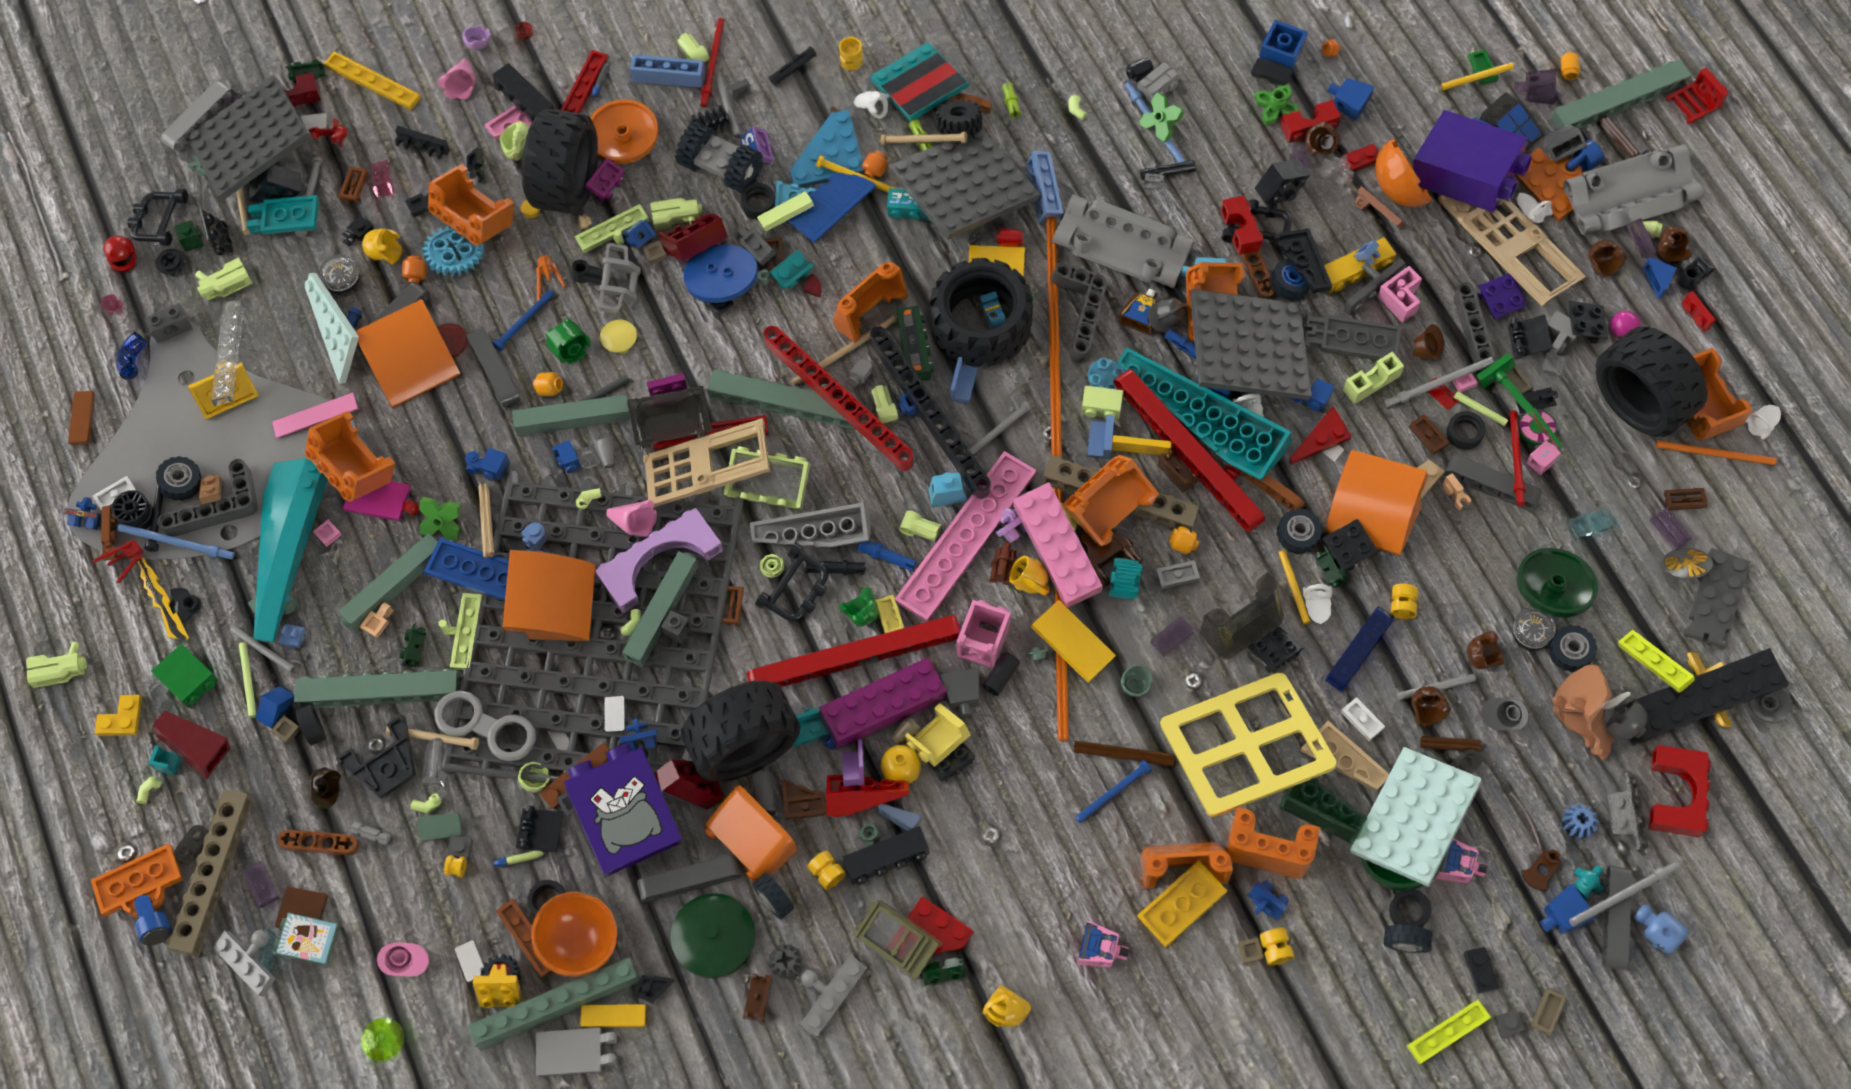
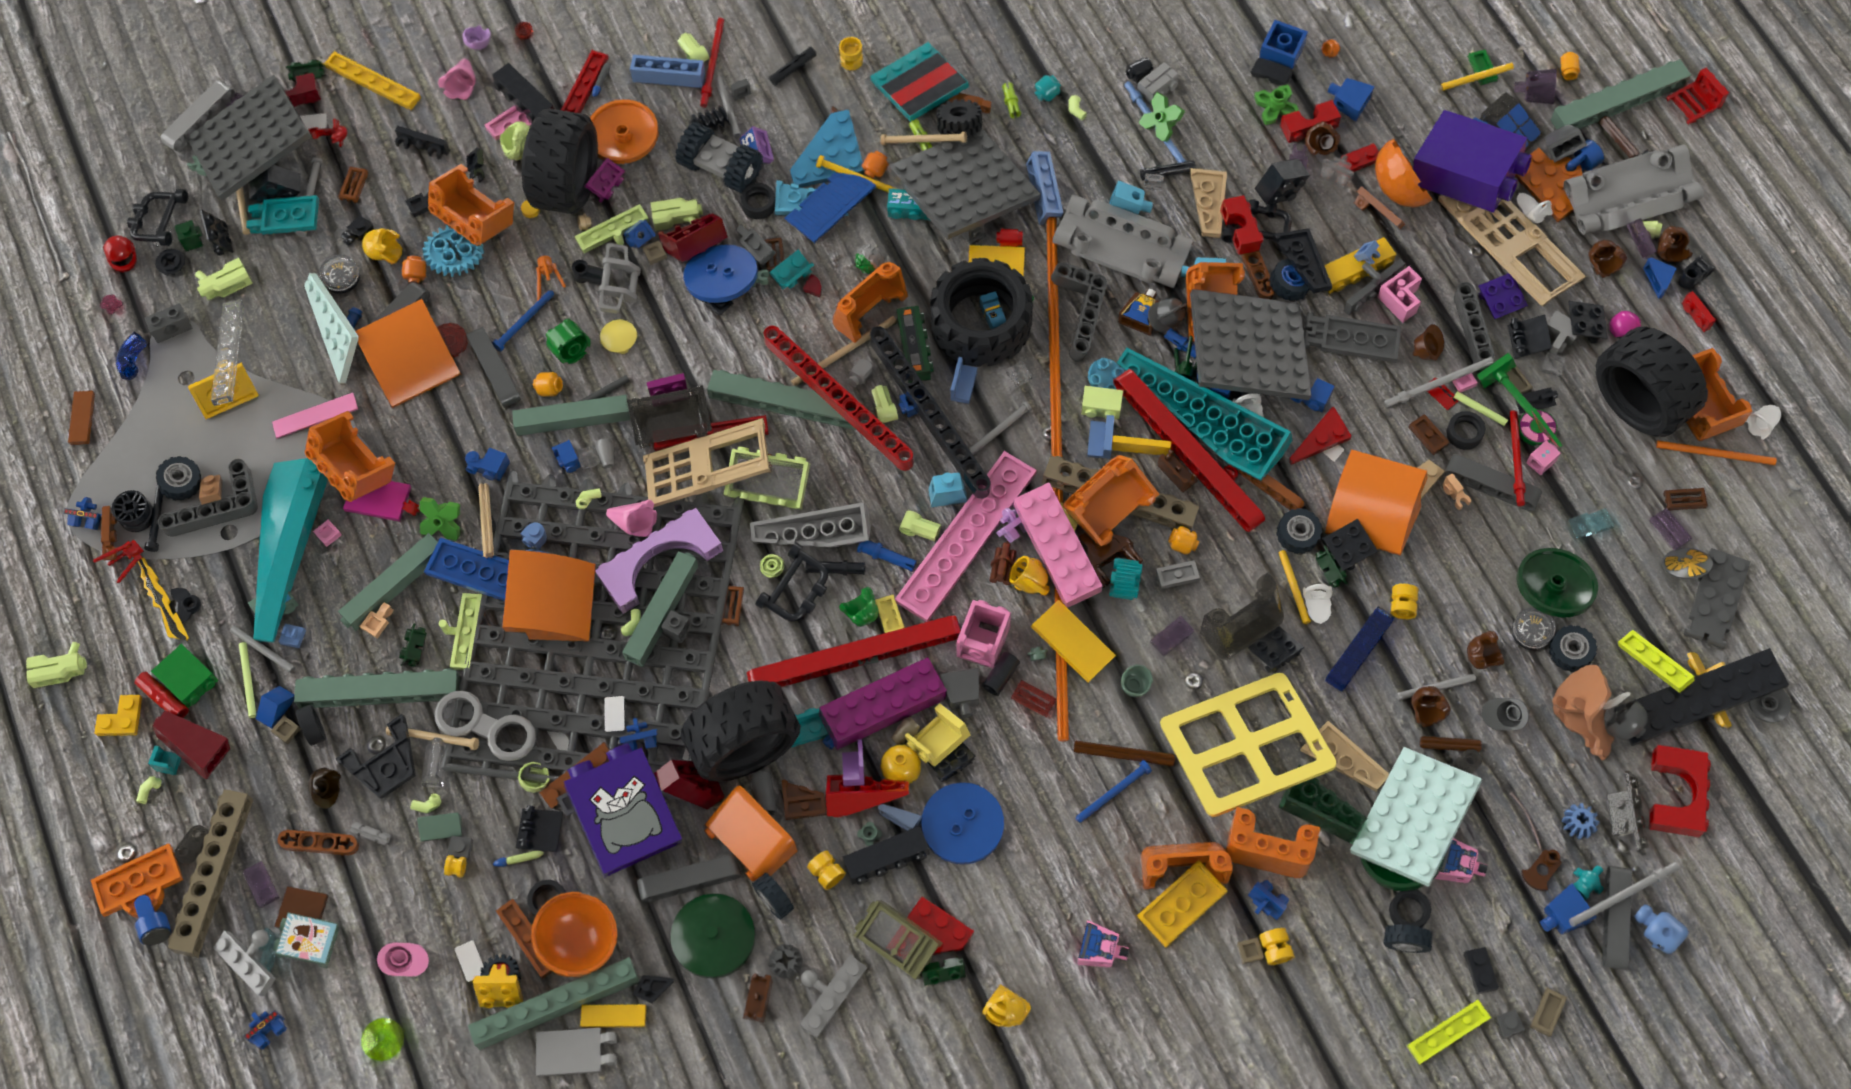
white plate [93,476,137,511] -> none
medium blue bar [118,523,235,560] -> none
clear pink slope [370,160,394,197] -> none
yellowish green tile [757,191,814,232] -> none
white piece [854,91,889,119] -> none
white plate [1341,697,1385,741] -> none
yellowish green arch [1343,352,1404,404] -> none
none -> red axle [134,672,189,718]
none -> blue hips [244,1010,287,1050]
none -> piece [855,244,884,275]
none -> blue plate [921,783,1004,864]
none -> clear red tile [1011,680,1057,718]
none -> teal head [1034,75,1061,102]
none -> medium azure torso [1109,181,1153,214]
none -> dark green plant [1174,336,1197,380]
none -> tan wing [1190,168,1227,238]

